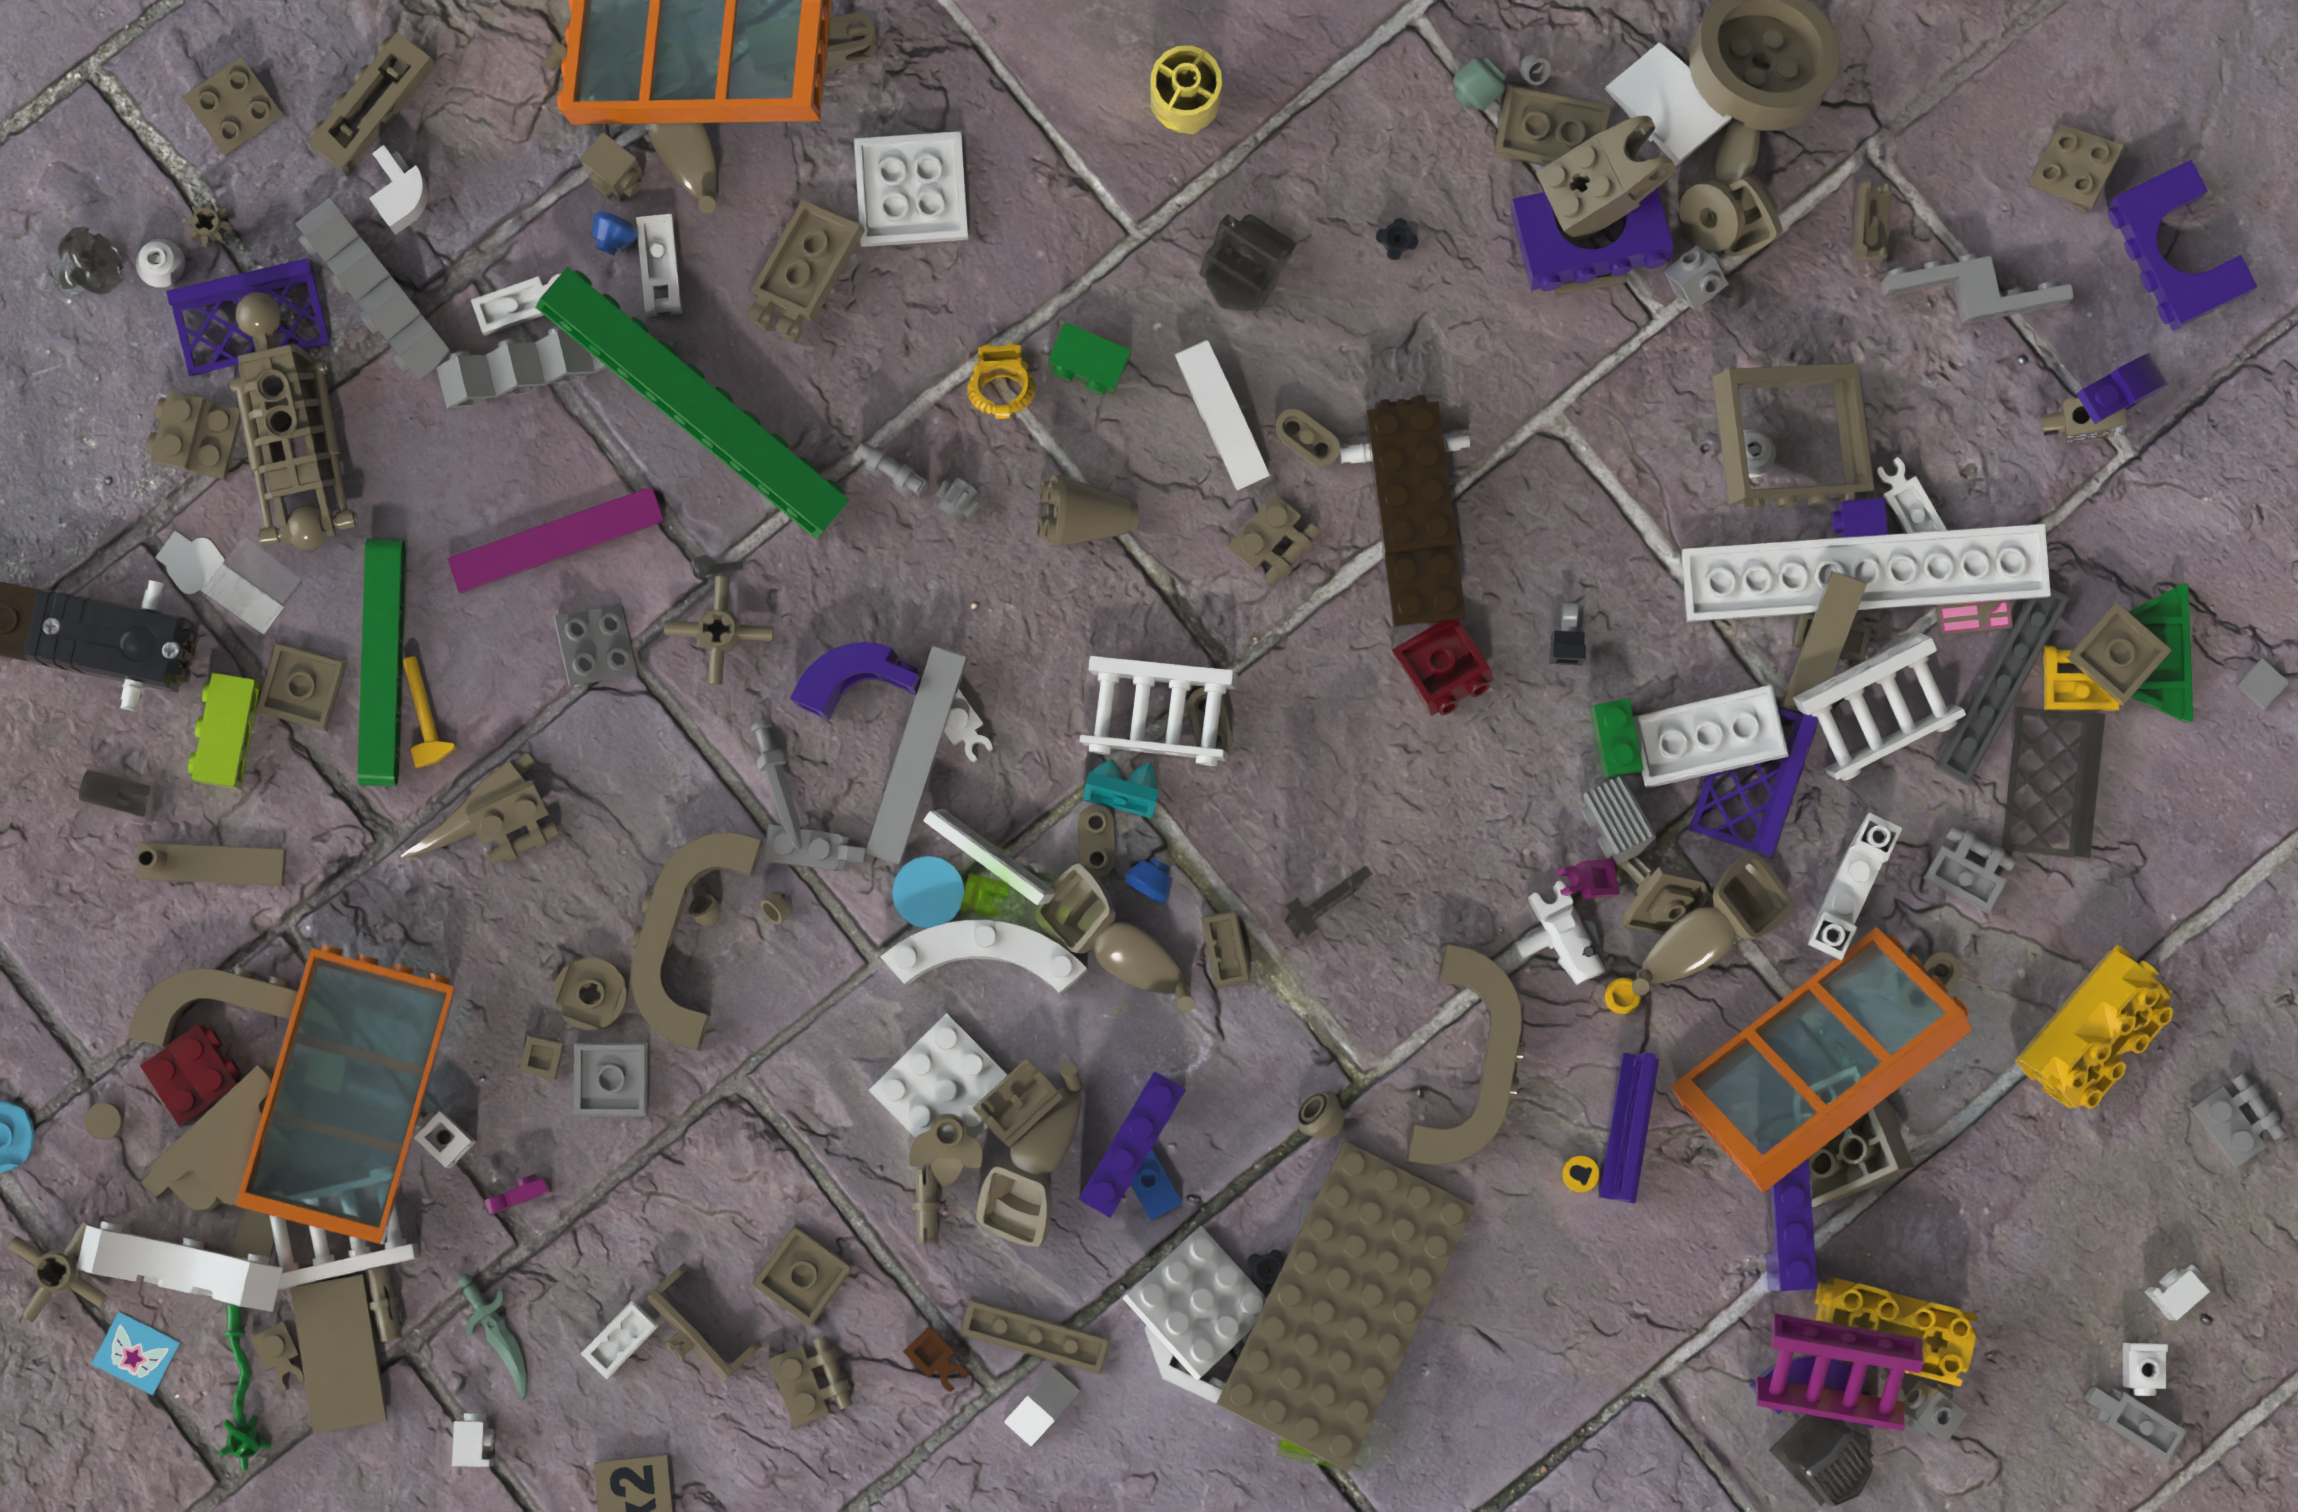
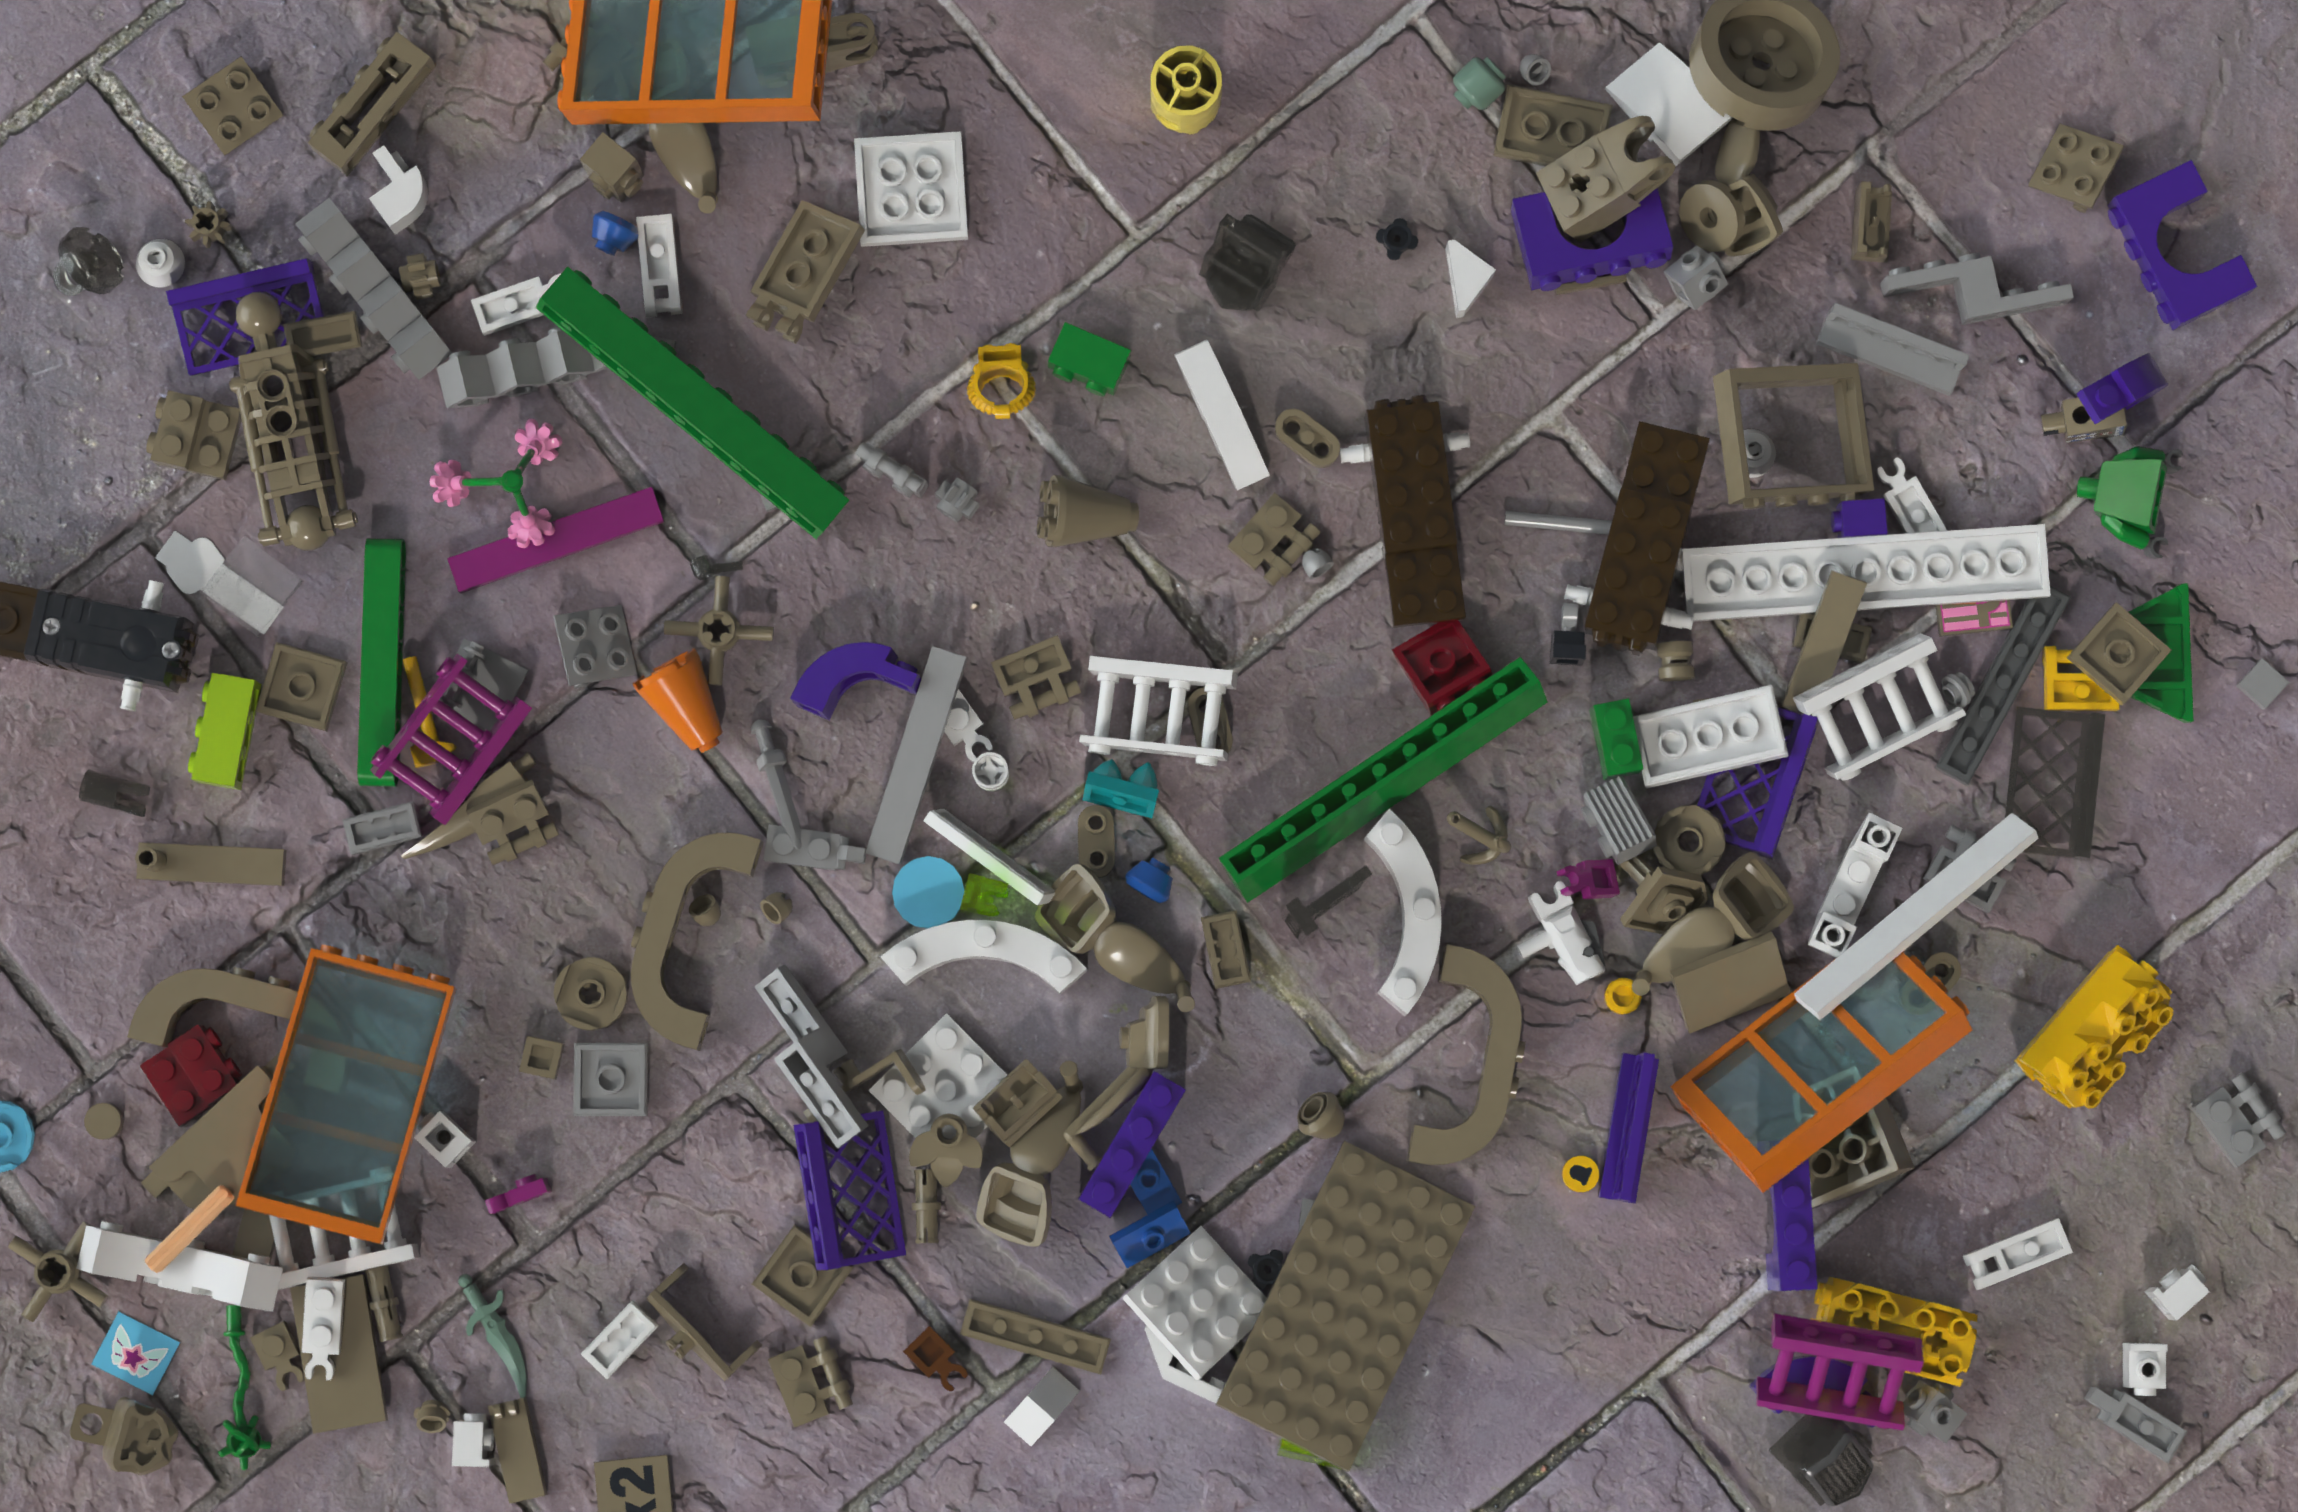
none -> dark tan piece [69,1397,179,1475]
none -> light nougat axle [145,1185,234,1273]
none -> dark tan tile [283,311,363,356]
none -> white plate [302,1277,345,1380]
none -> light grey plate [342,801,423,855]
none -> magenta fence [370,654,532,825]
none -> dark tan gear [399,253,441,300]
none -> dark tan plate [414,1400,450,1433]
none -> bright pink plant [430,419,562,548]
none -> light grey hinge [440,638,529,731]
none -> dark tan hinge [488,1397,548,1504]
none -> orange cone [632,648,723,753]
none -> light grey bracket [755,964,868,1149]
none -> dark purple fence [793,1110,906,1270]
none -> dark tan piece [803,1049,926,1151]
none -> white wheel [972,752,1009,791]
none -> dark tan plate [991,635,1081,720]
none -> dark tan piece [1064,996,1169,1171]
none -> blue plate [1109,1201,1191,1268]
none -> green brick [1219,657,1548,903]
none -> light grey hinge [1302,548,1334,579]
none -> white brick [1364,809,1441,1016]
none -> white slope [1445,240,1496,318]
none -> dark tan piece [1447,806,1511,865]
none -> light grey bar [1504,511,1612,535]
none -> dark brown piece [1564,421,1710,656]
none -> dark tan tile [1653,805,1726,875]
none -> dark tan wheel [1657,641,1695,681]
none -> dark tan tile [1669,932,1790,1034]
none -> white tile [1794,813,2039,1020]
none -> light grey fence [1816,303,1970,396]
none -> light grey plate [1941,672,1975,707]
none -> white plate [1962,1218,2073,1290]
none -> green torso [2077,446,2183,559]

